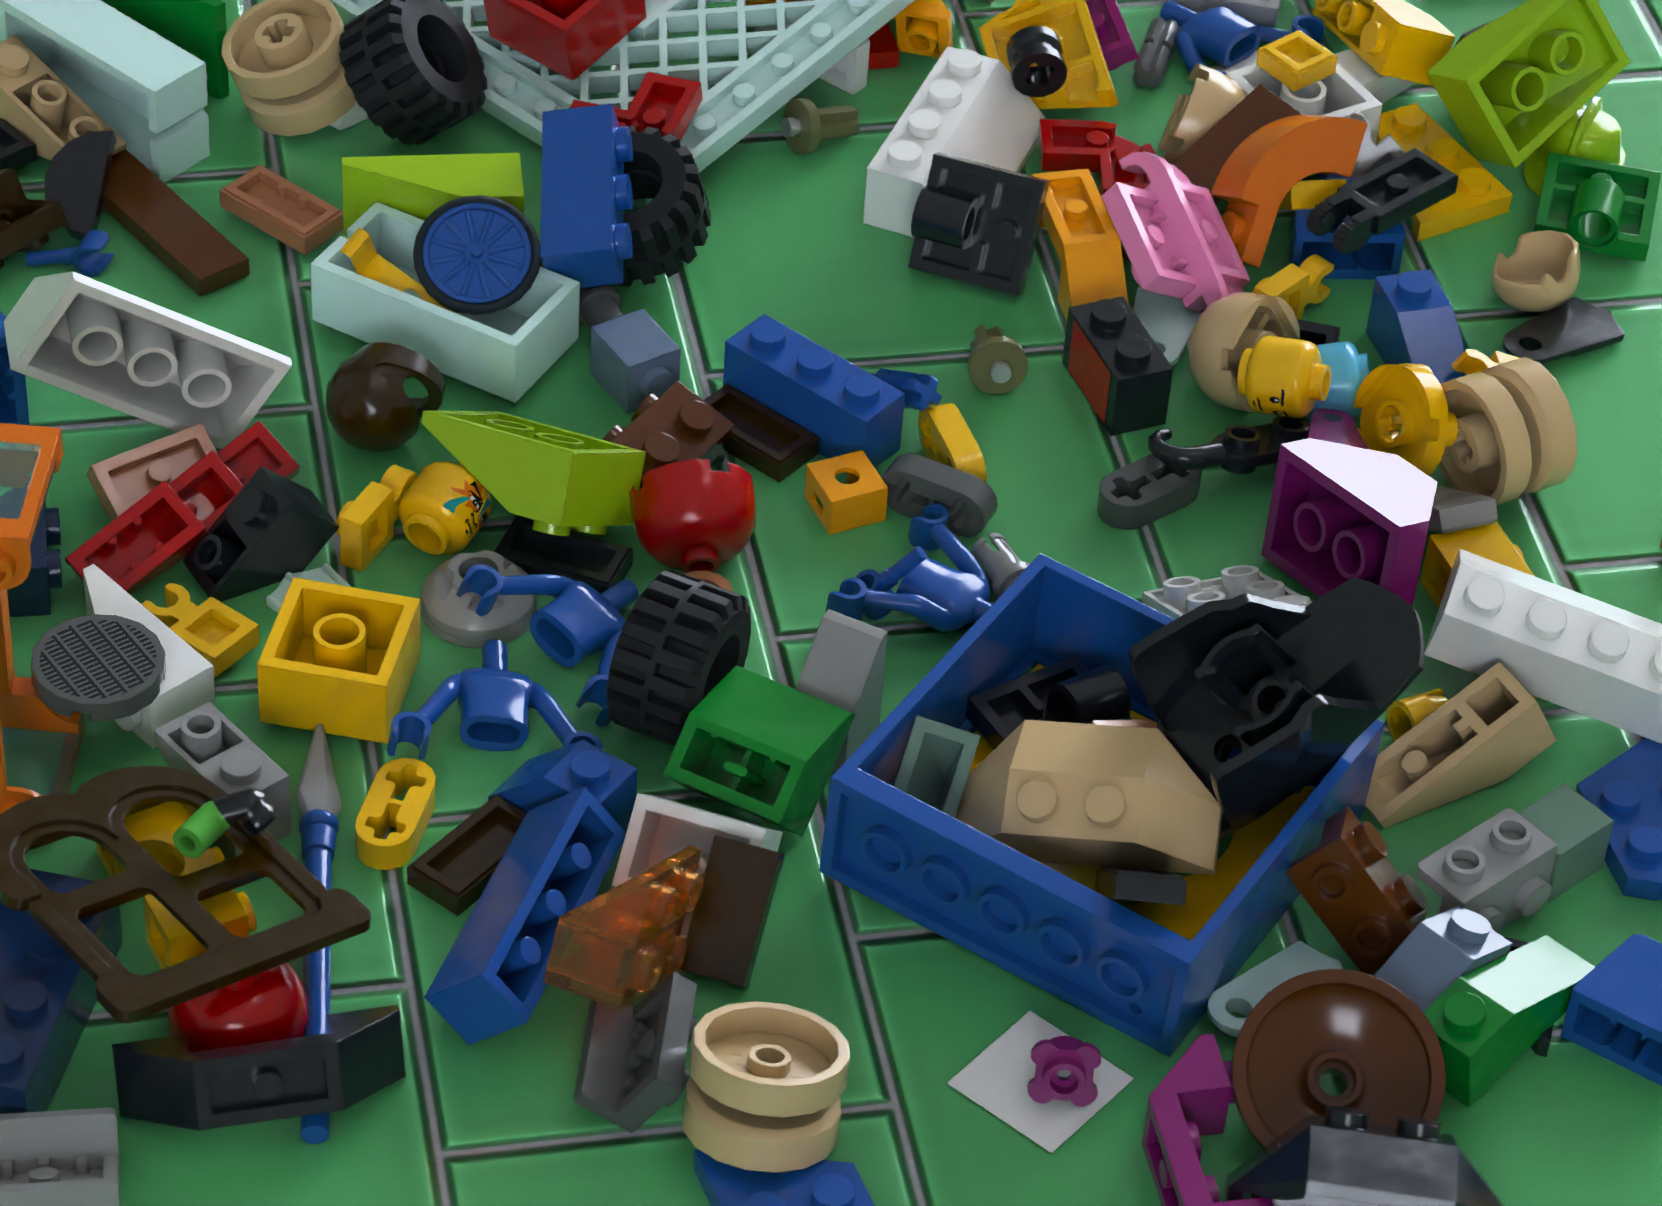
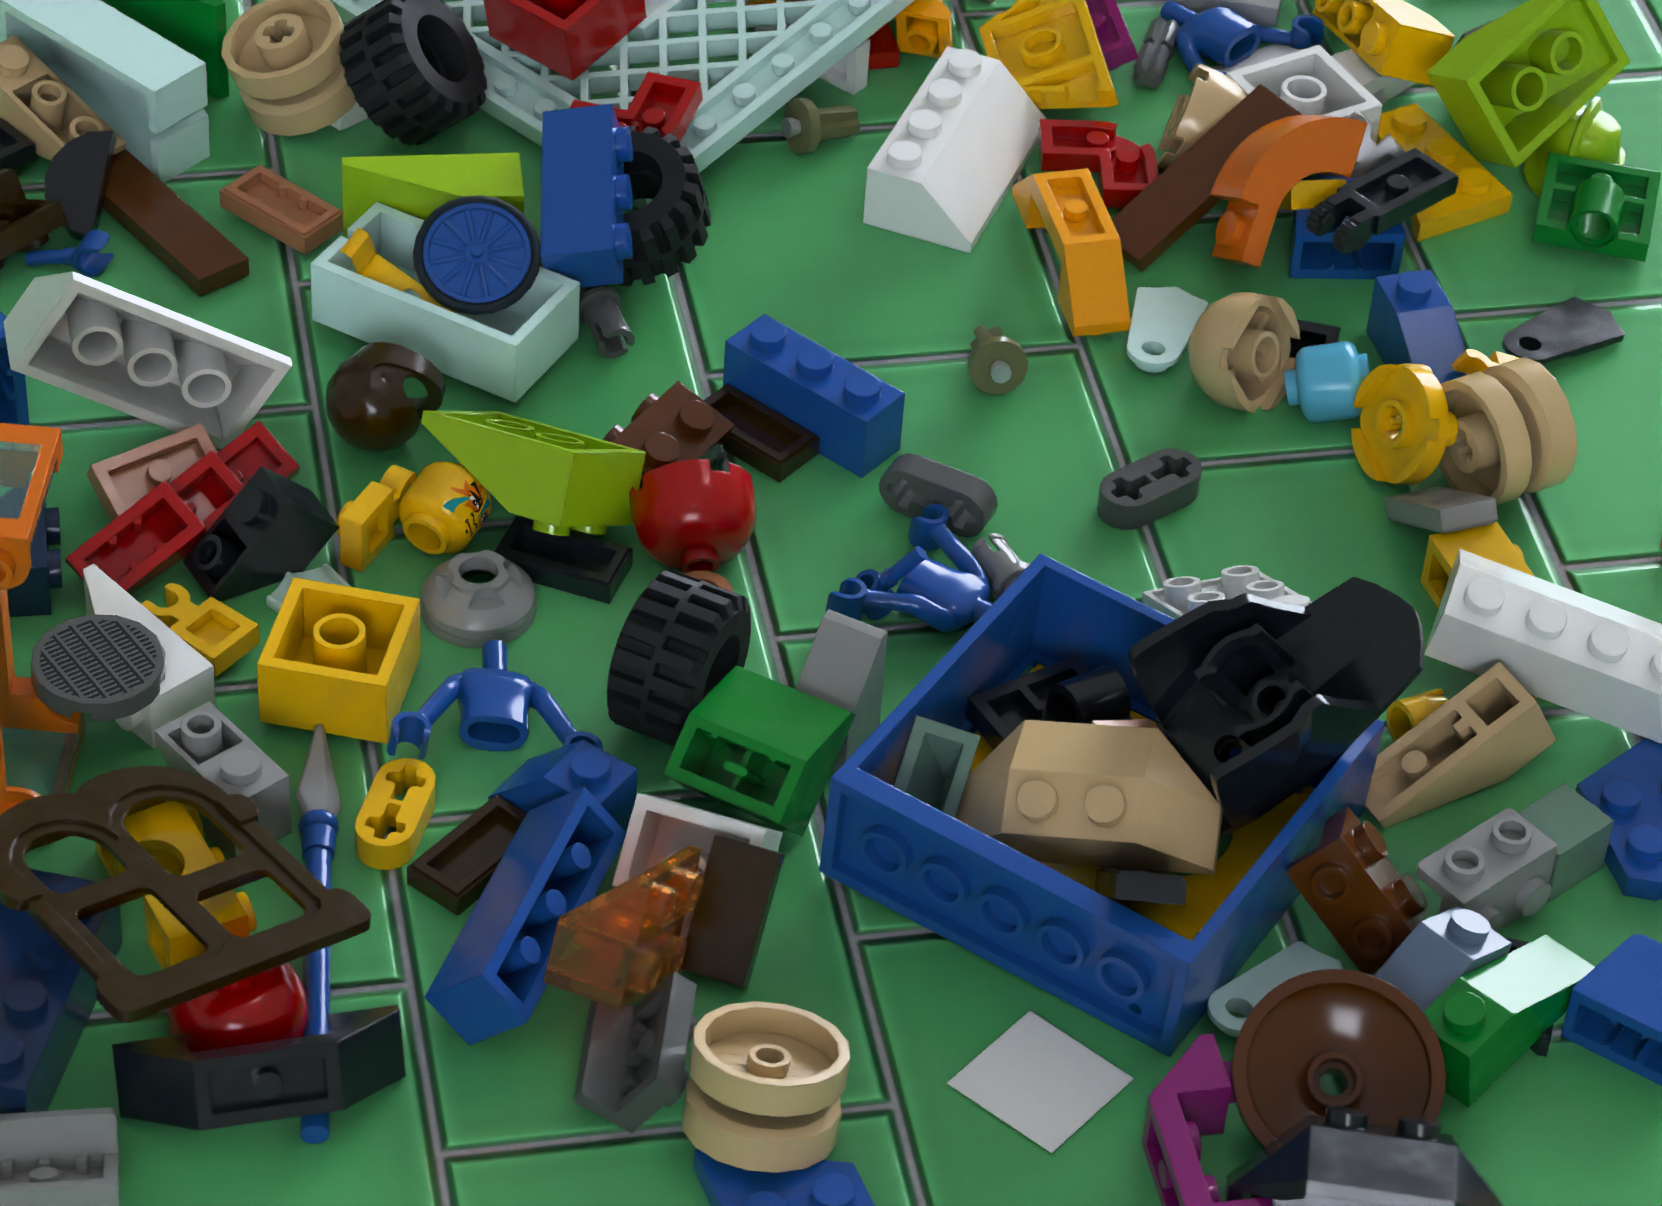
arm [173,787,277,858] -> none
blue piece [456,564,639,727] -> none
sand blue brick [590,309,681,414] -> none
light orange piece [804,450,888,535] -> none
blue axle [870,368,942,411] -> none
black plate [908,153,1050,296] -> none
yellow beam [918,403,987,483] -> none
black wheel [1006,26,1067,97] -> none
magenta plate [1027,1036,1101,1107] -> none
black brick [1062,296,1173,436] -> none
bright pink plate [1101,152,1251,312] -> none
magenta slope [1148,409,1438,607] -> none
yellow head [1237,335,1331,419] -> none
yellow plate [1252,254,1334,320] -> none
yellow tile [1256,30,1338,92] -> none
tan hair [1492,230,1581,312] -> none

